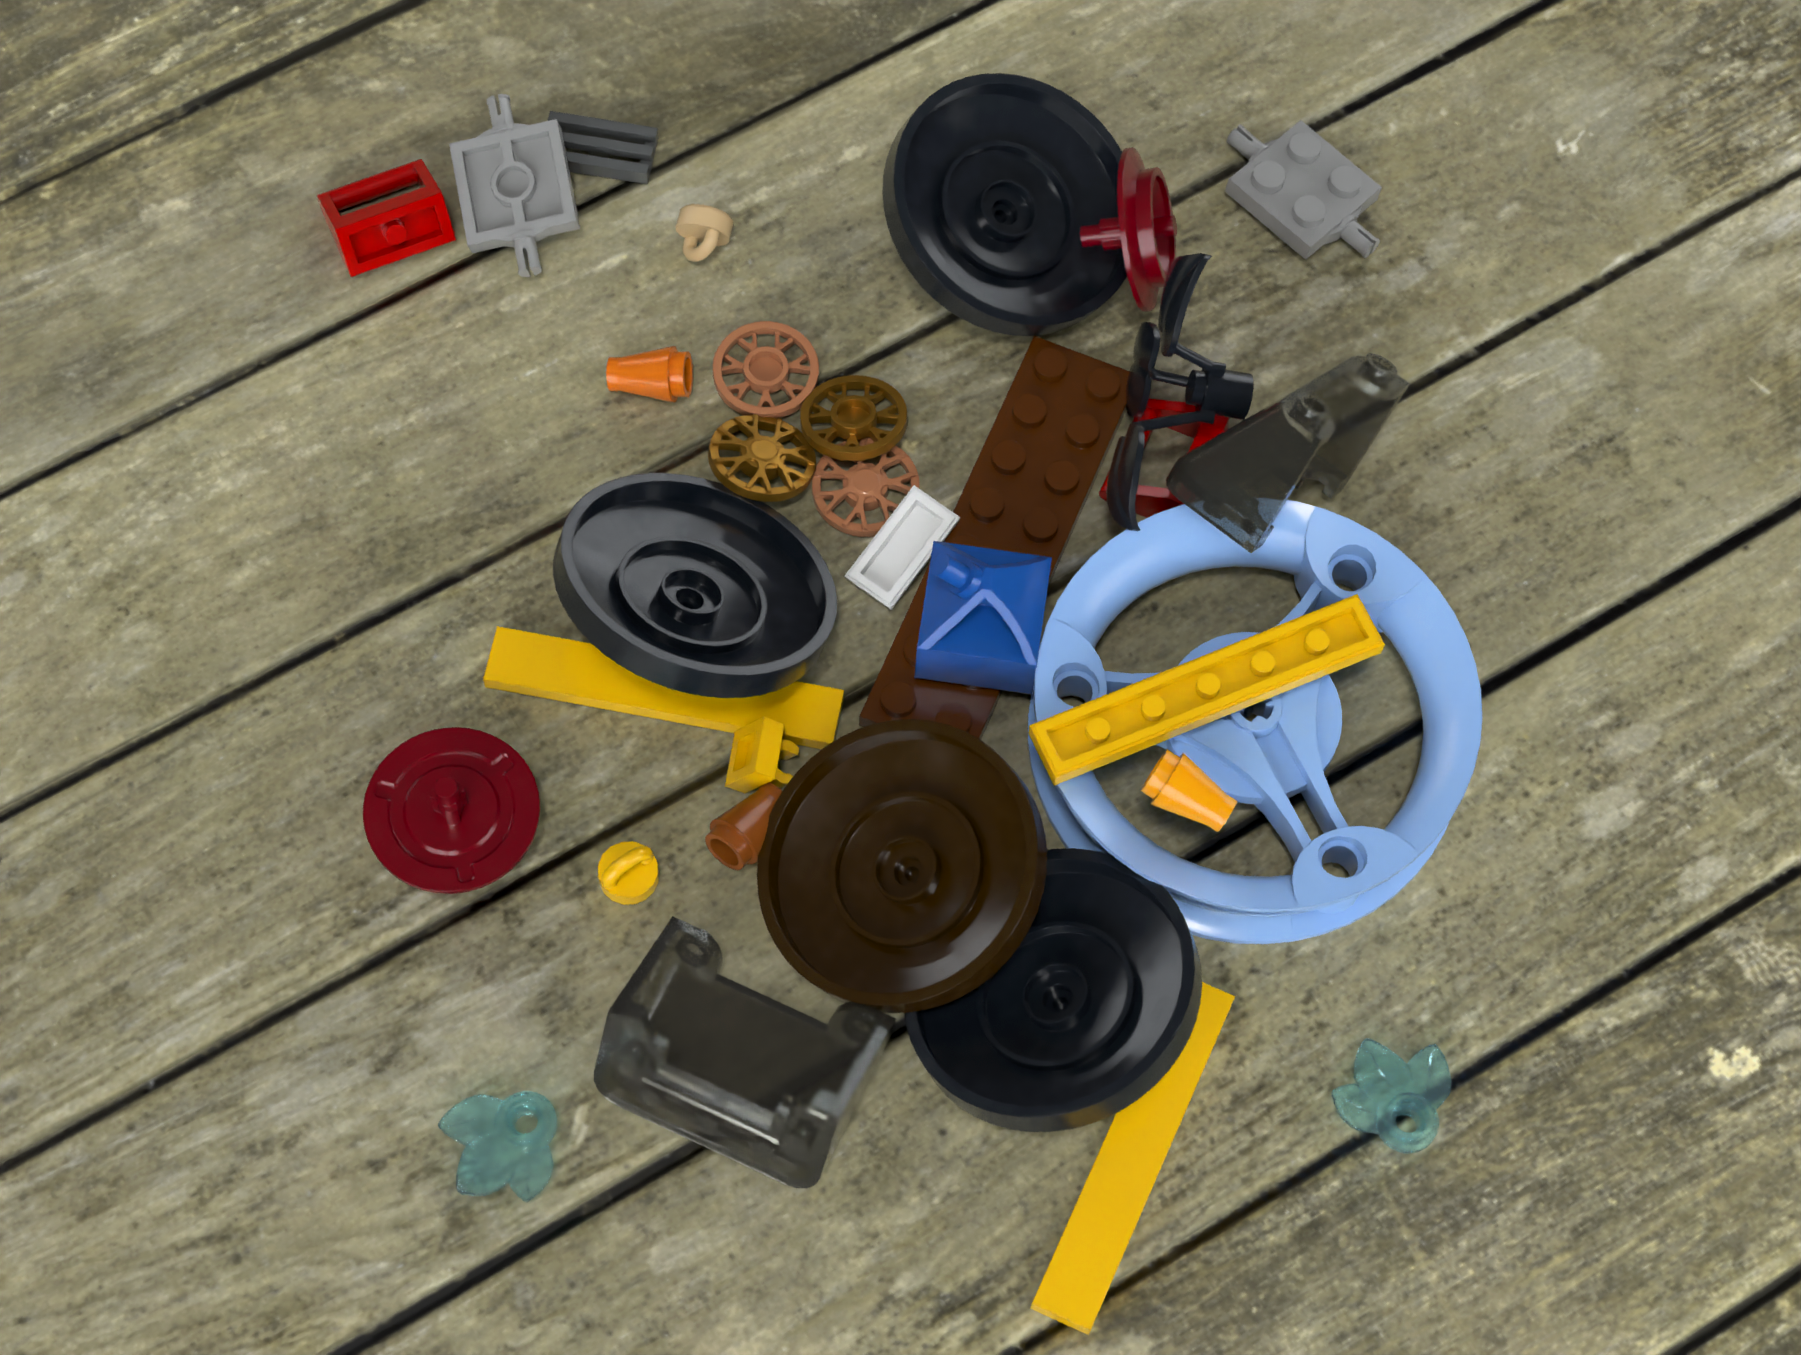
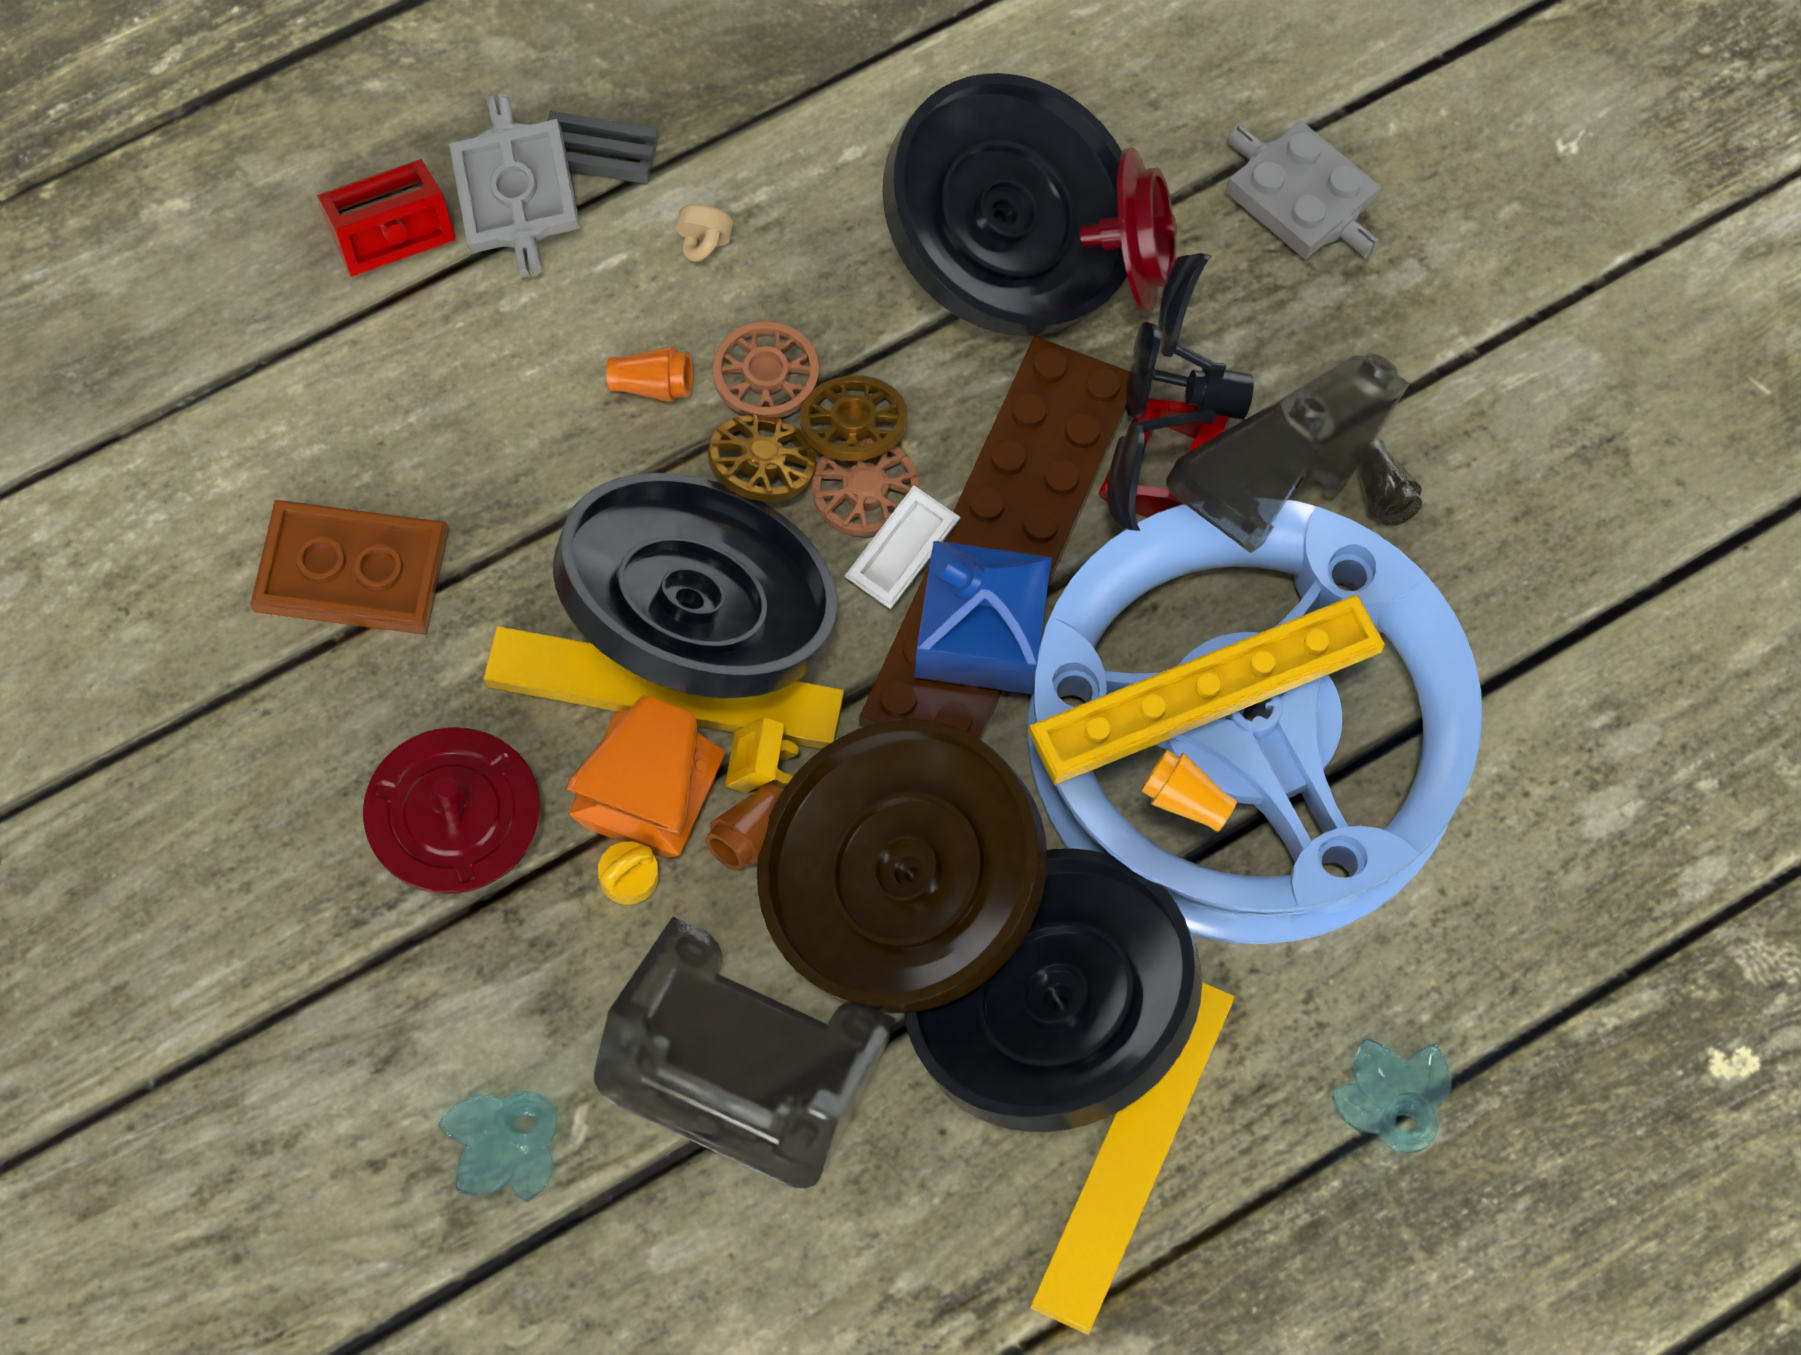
none -> dark orange tile [250,500,449,635]
none -> orange piece [565,695,726,858]
none -> clear smoke cone [1353,439,1422,526]

